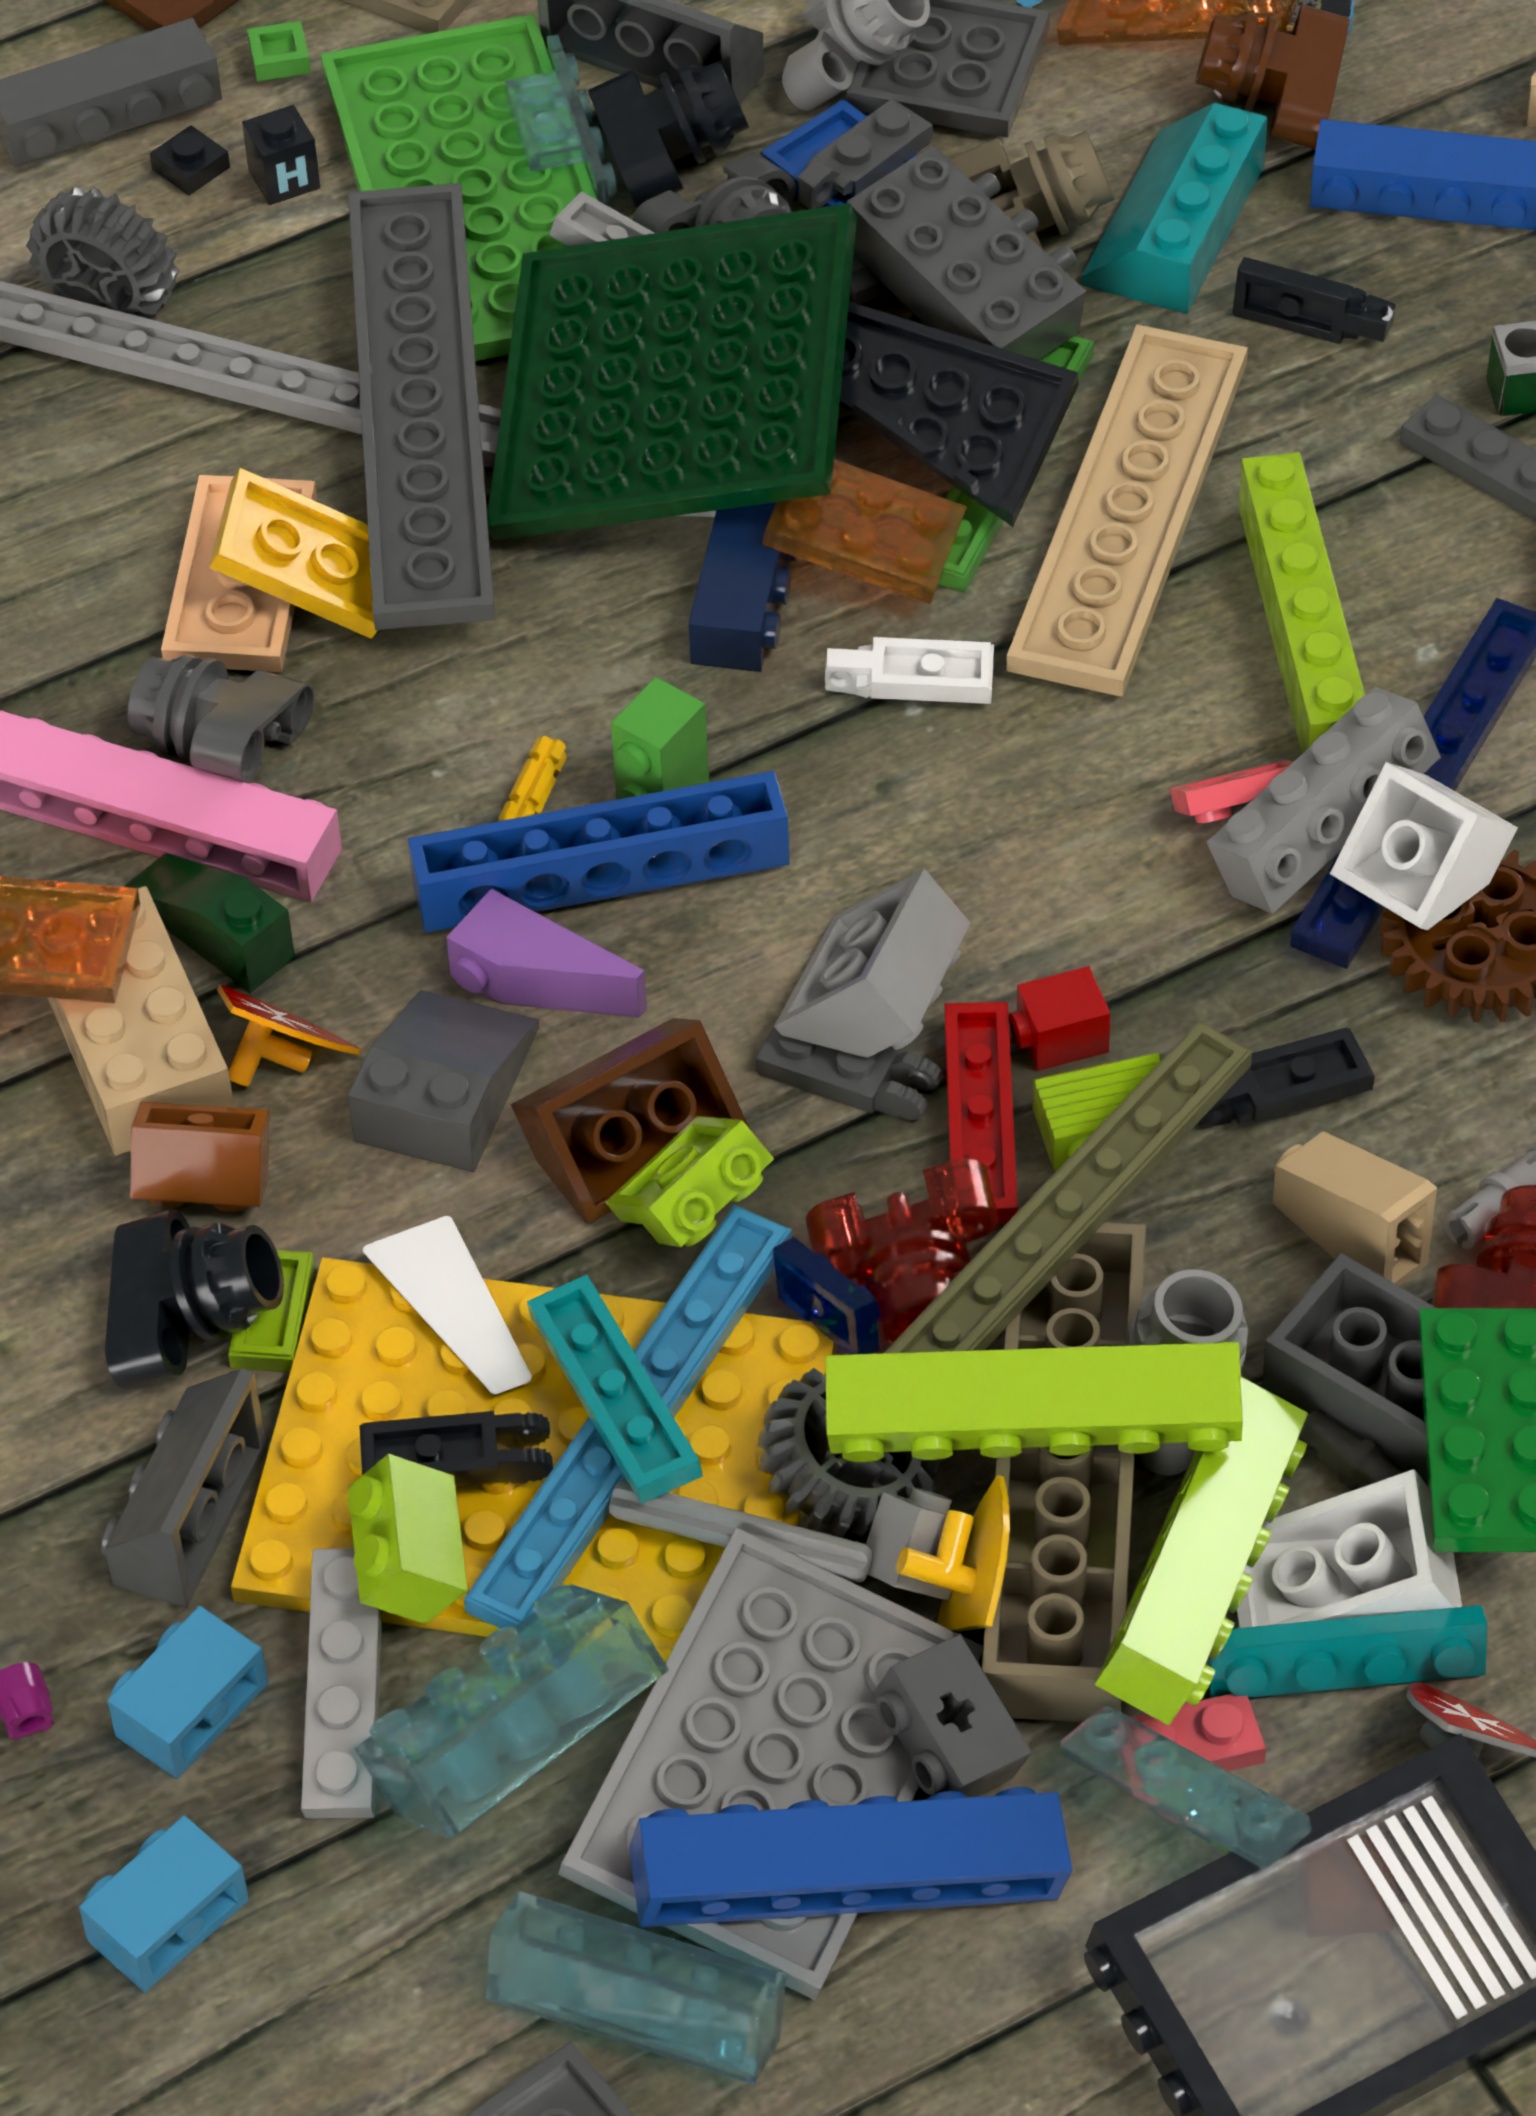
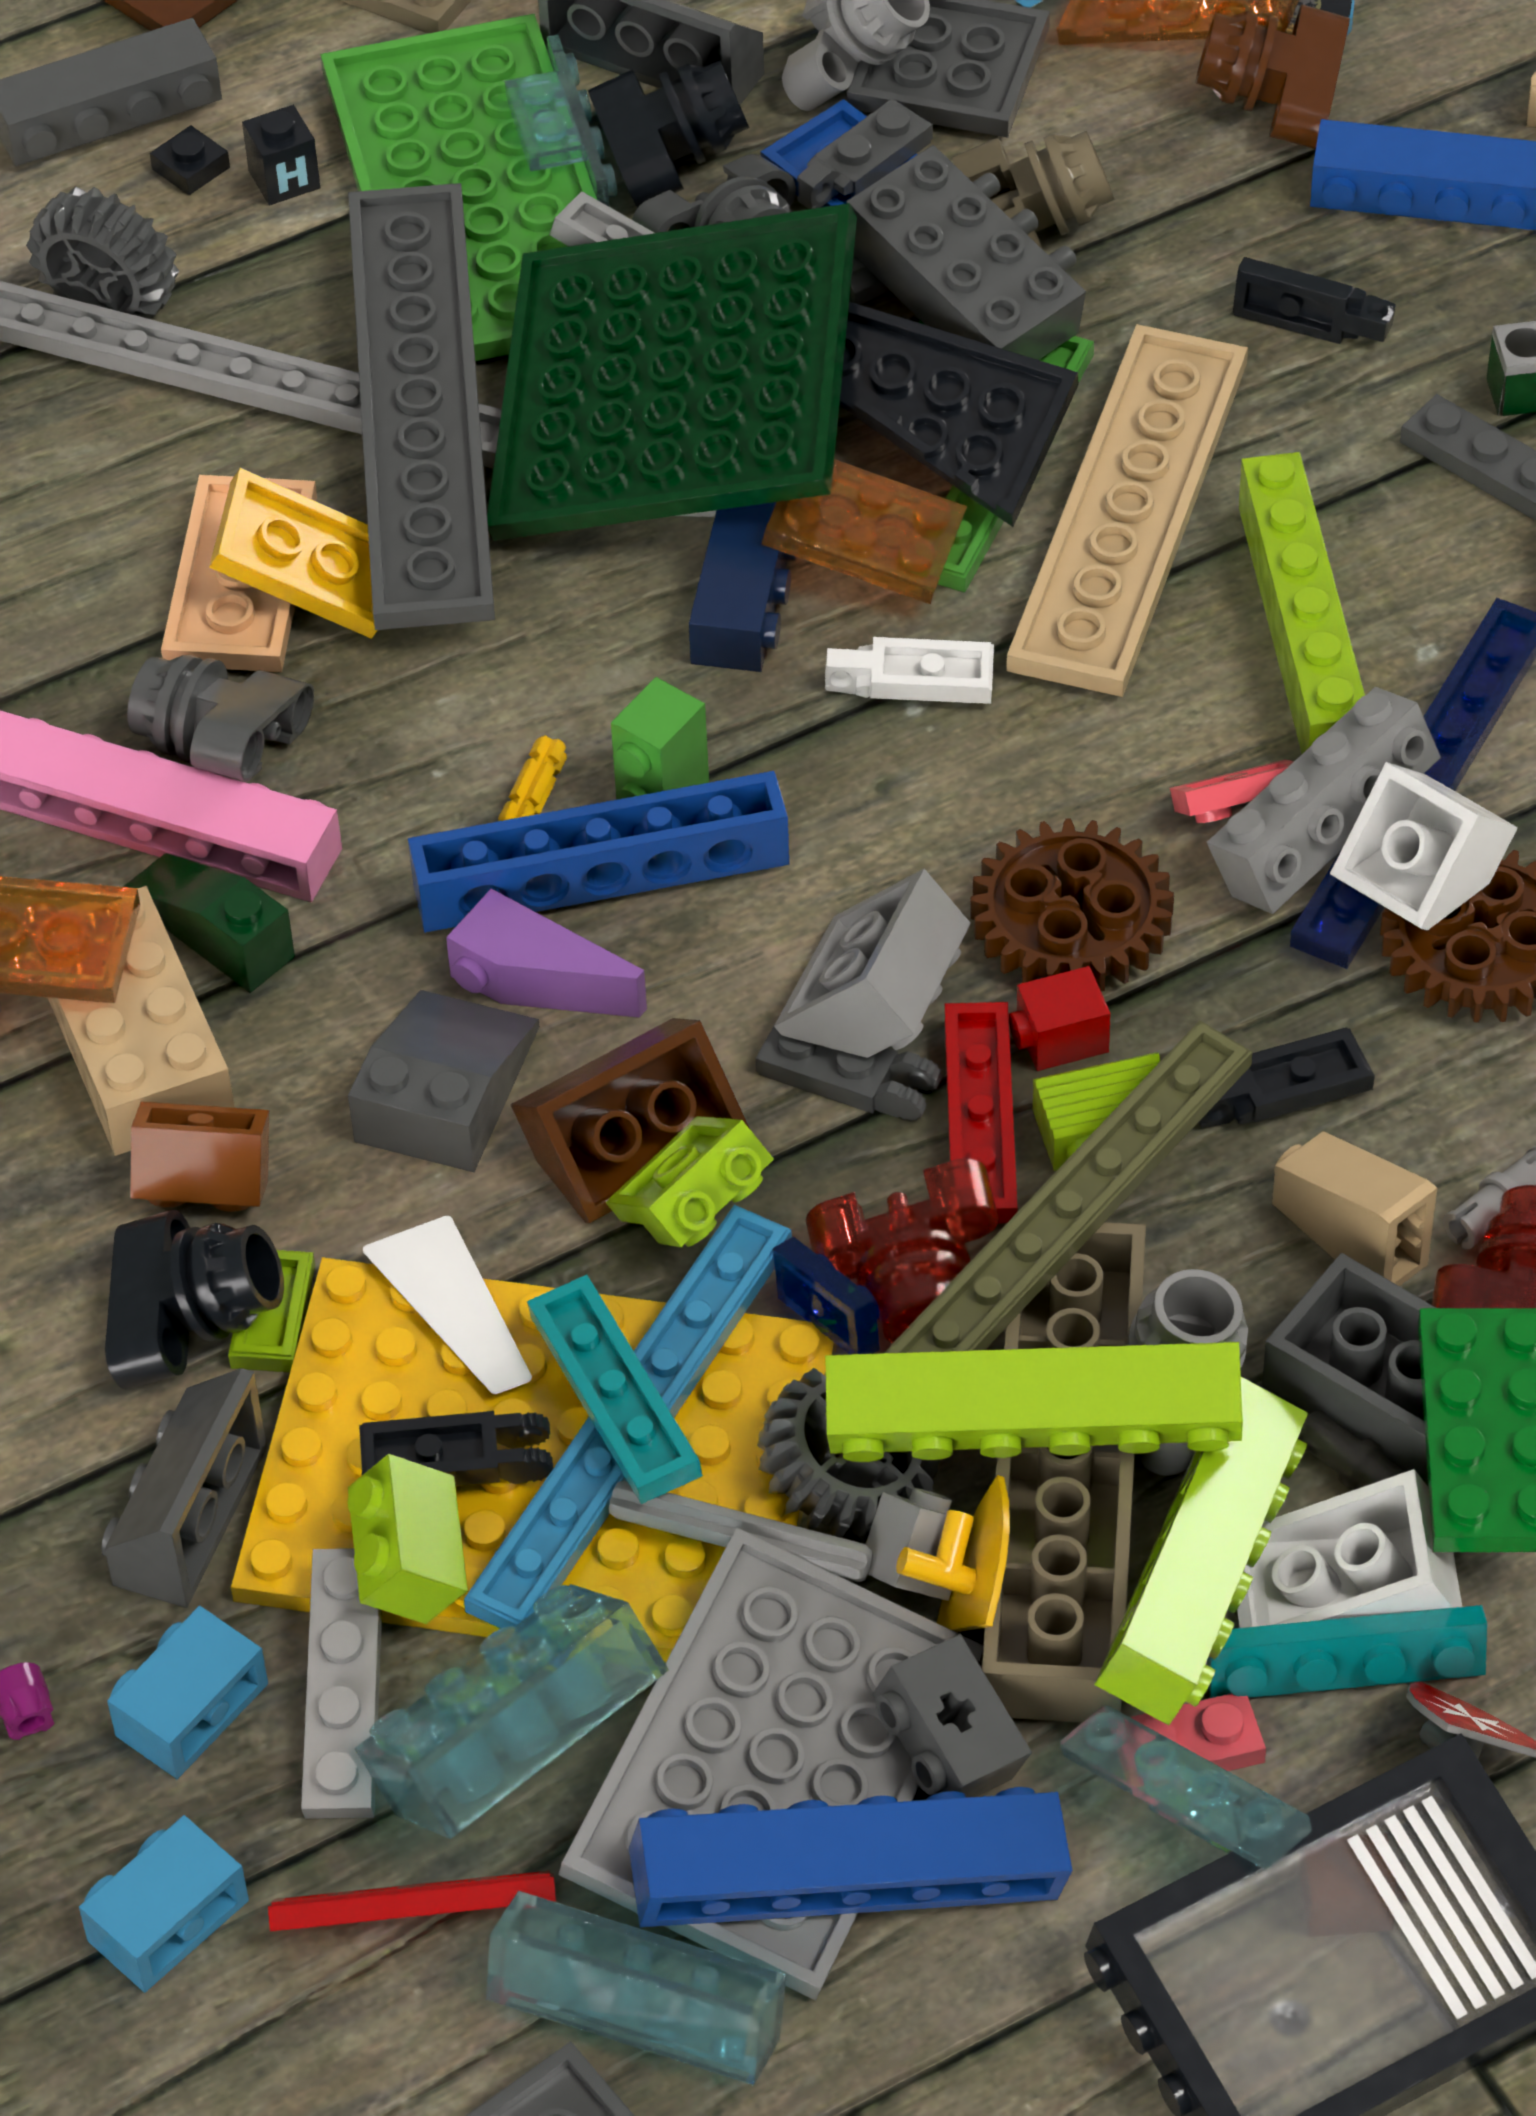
light orange shield [217,984,361,1087] -> none
bright green plate [247,20,311,82] -> none
teal slope [1081,103,1267,314] -> none
none -> red tile [268,1870,556,1932]
none -> reddish brown gear [970,818,1174,992]

